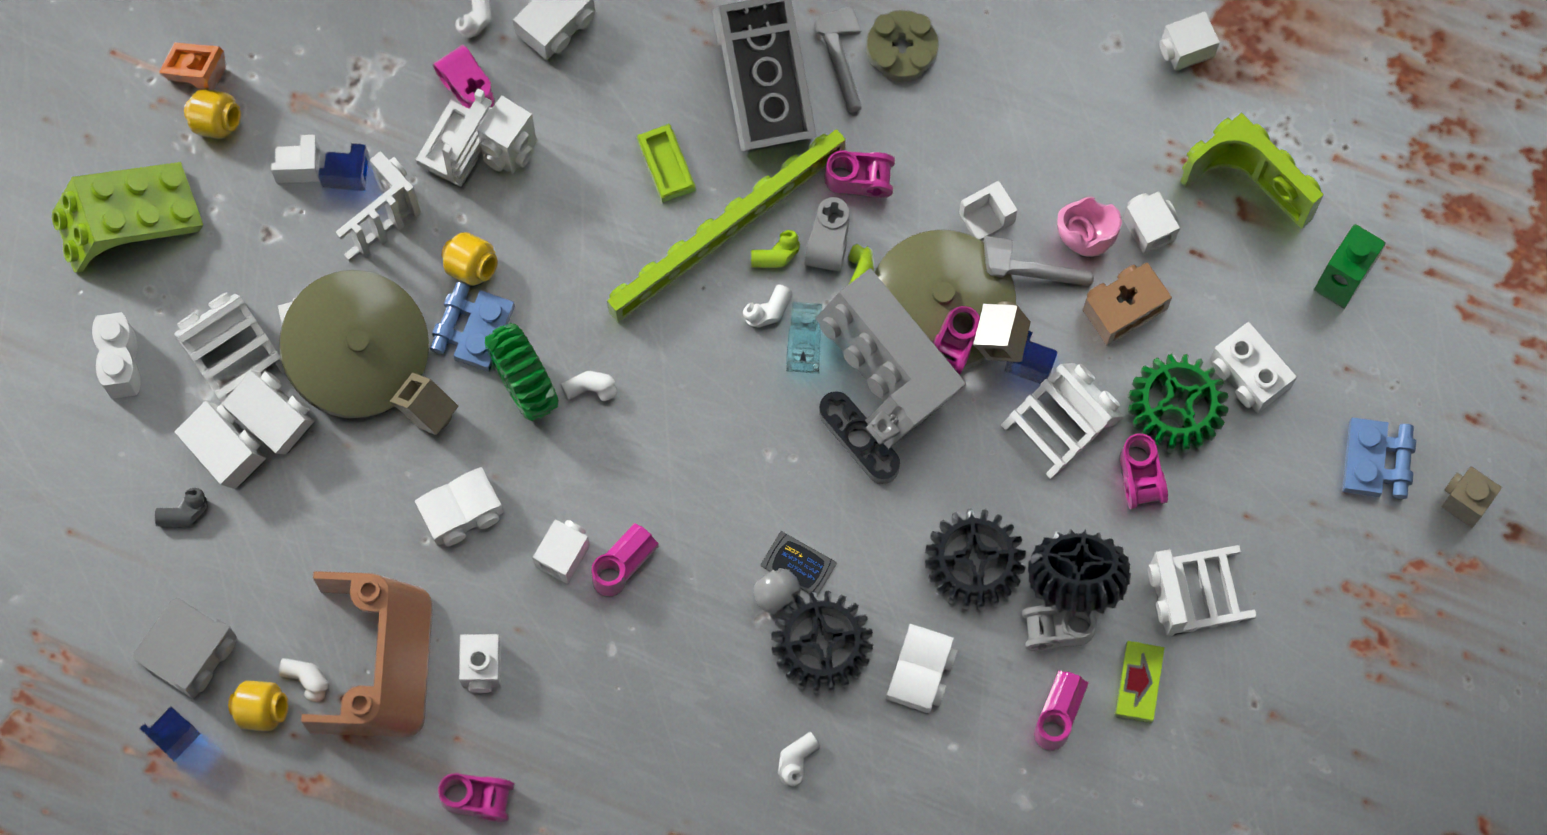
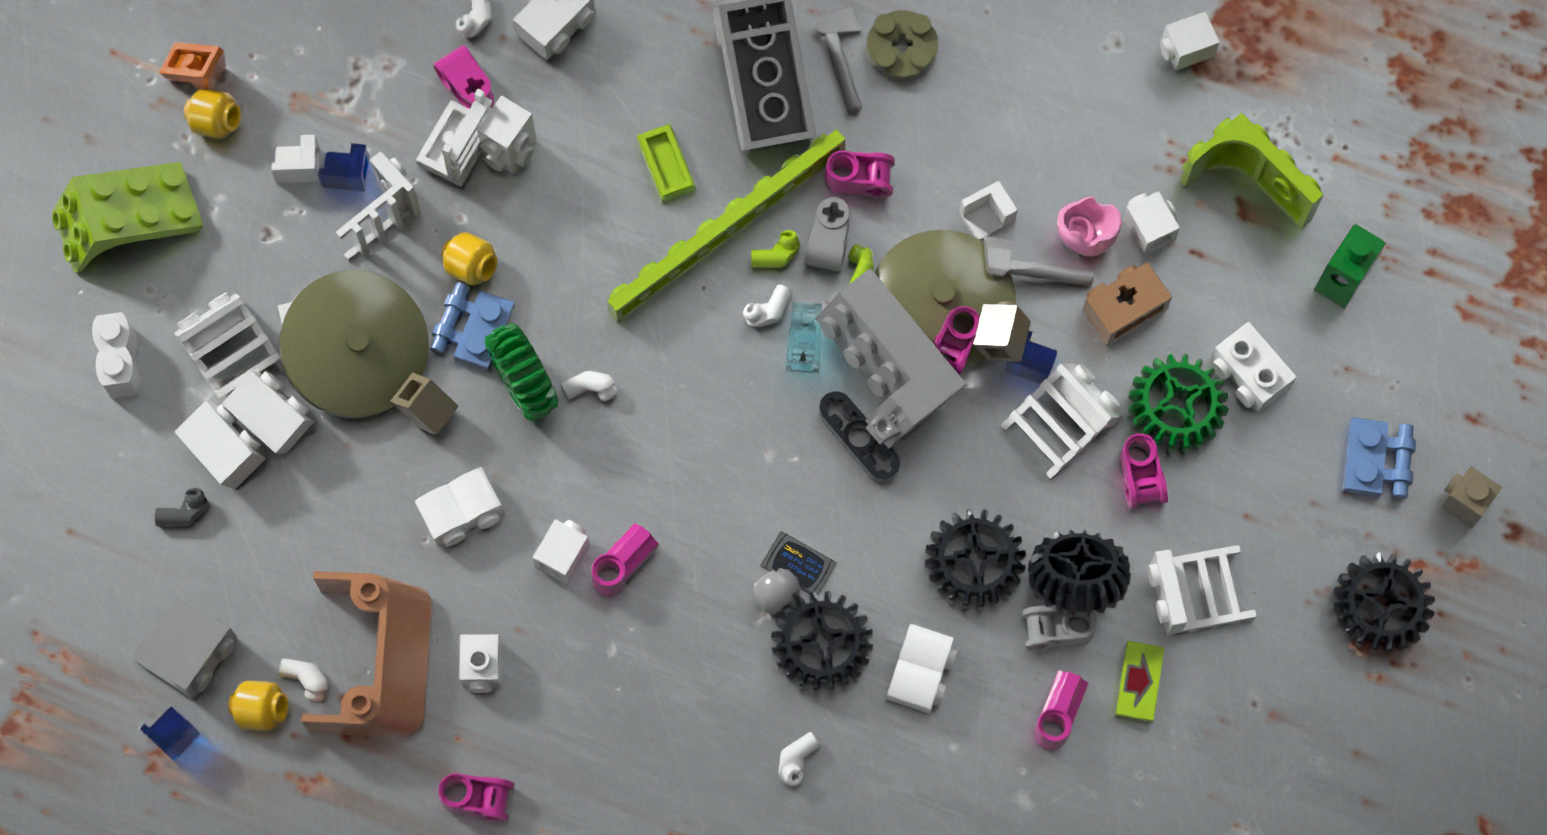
none -> black gear [1331,552,1435,654]

